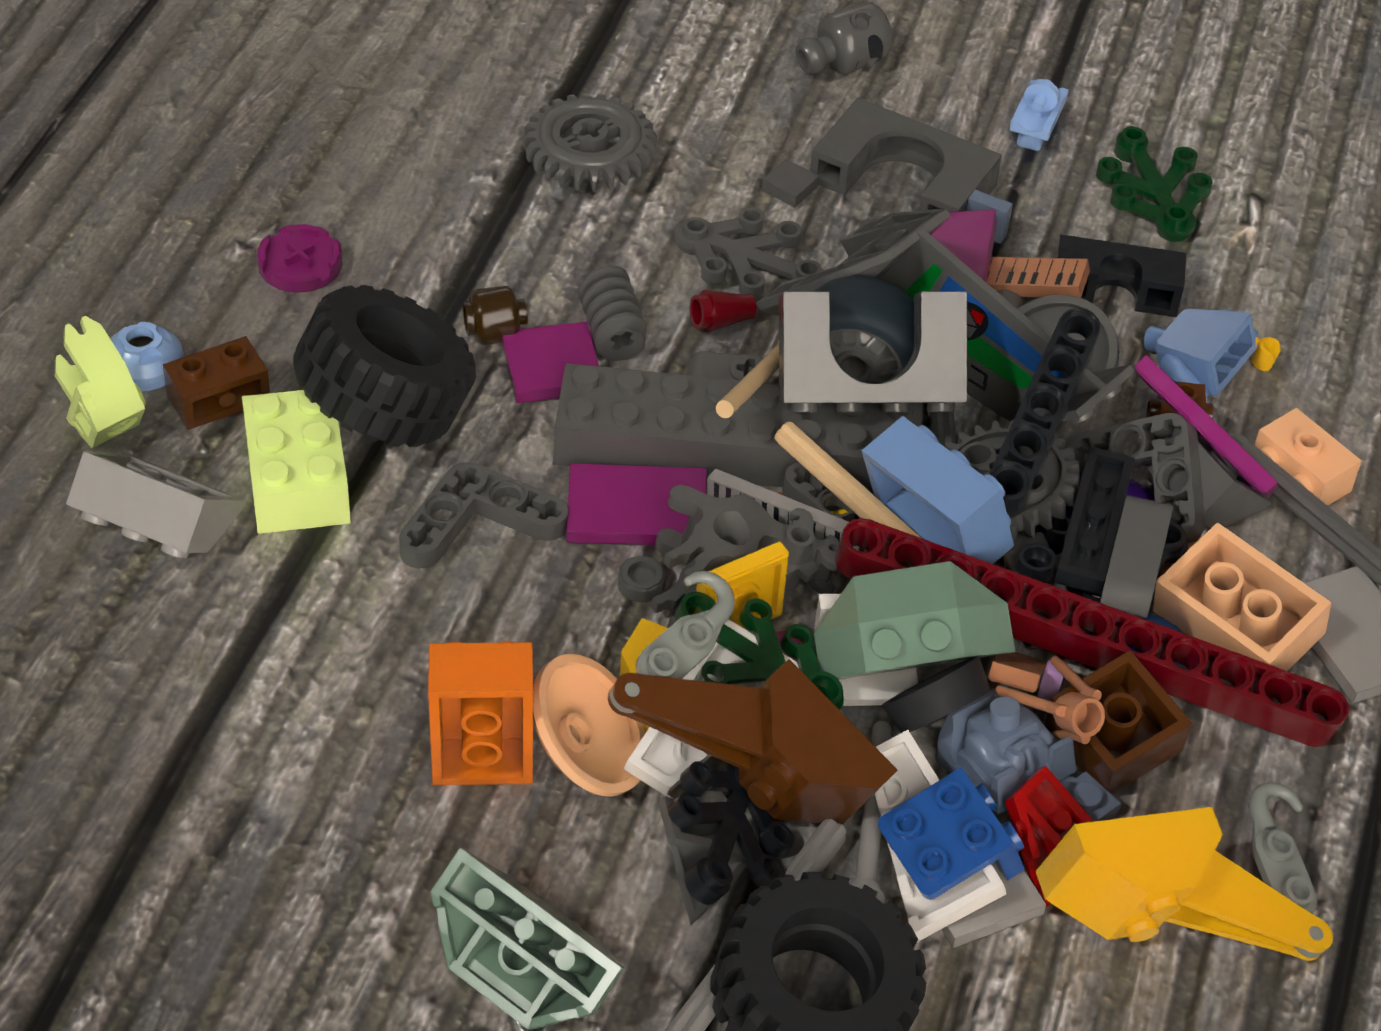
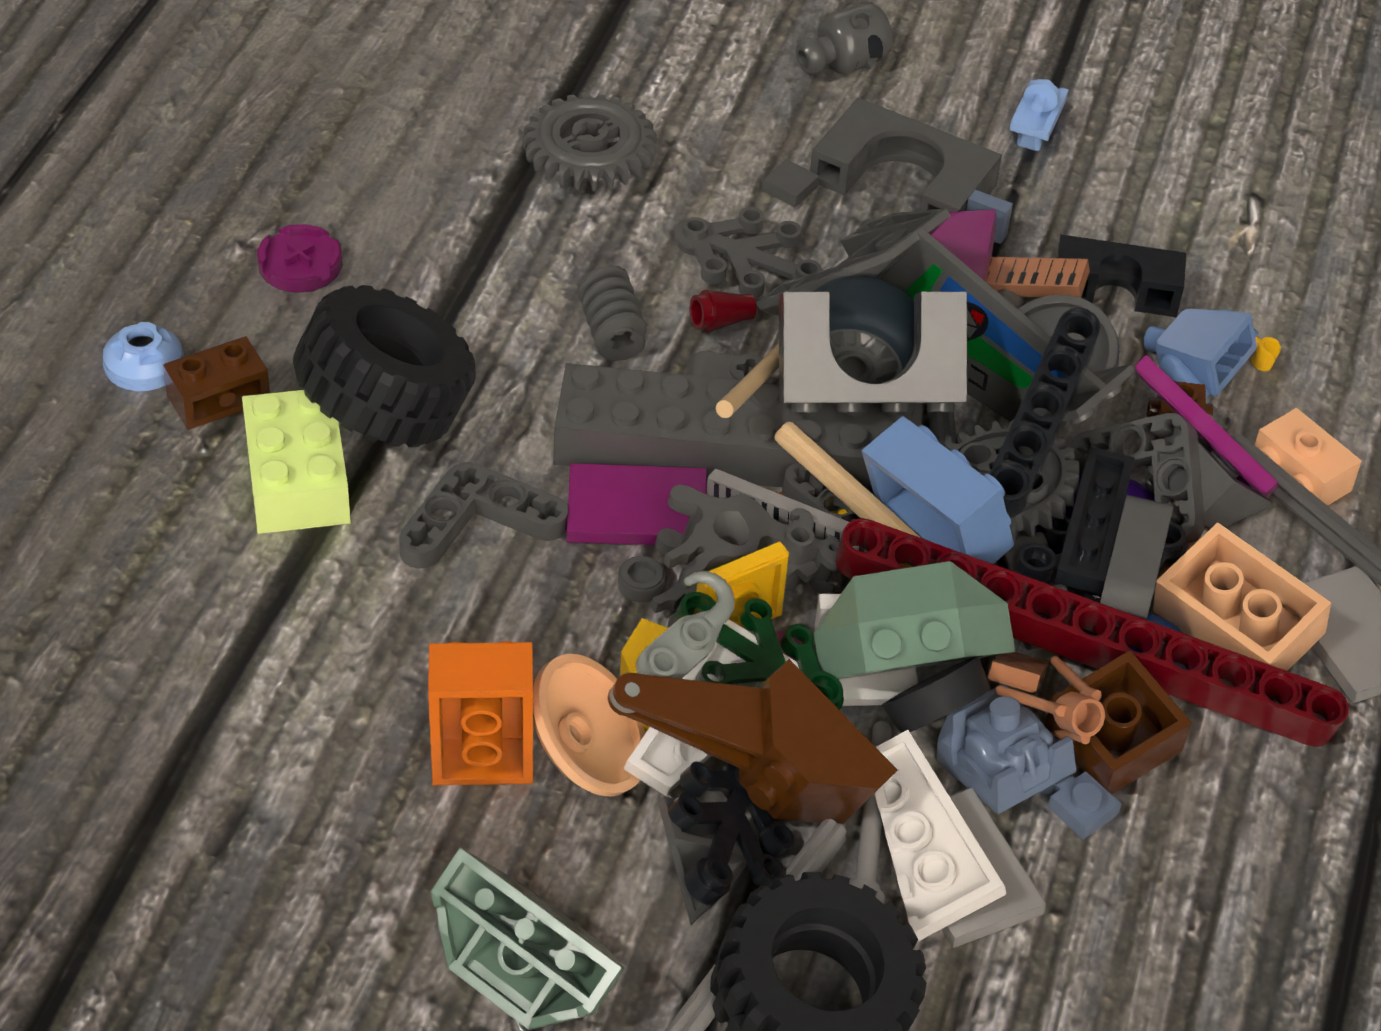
yellowish green piece [55,316,146,448] -> none
light grey slope [66,451,245,559] -> none
dark brown head [463,286,528,345] -> none
magenta tile [502,322,599,403] -> none
blue bracket [878,767,1025,900] -> none
red wing [1005,765,1094,907] -> none
yellow slope [1035,782,1333,961] -> none
lavender tile [1037,660,1068,701] -> none
dark green plant [1096,126,1213,242] -> none

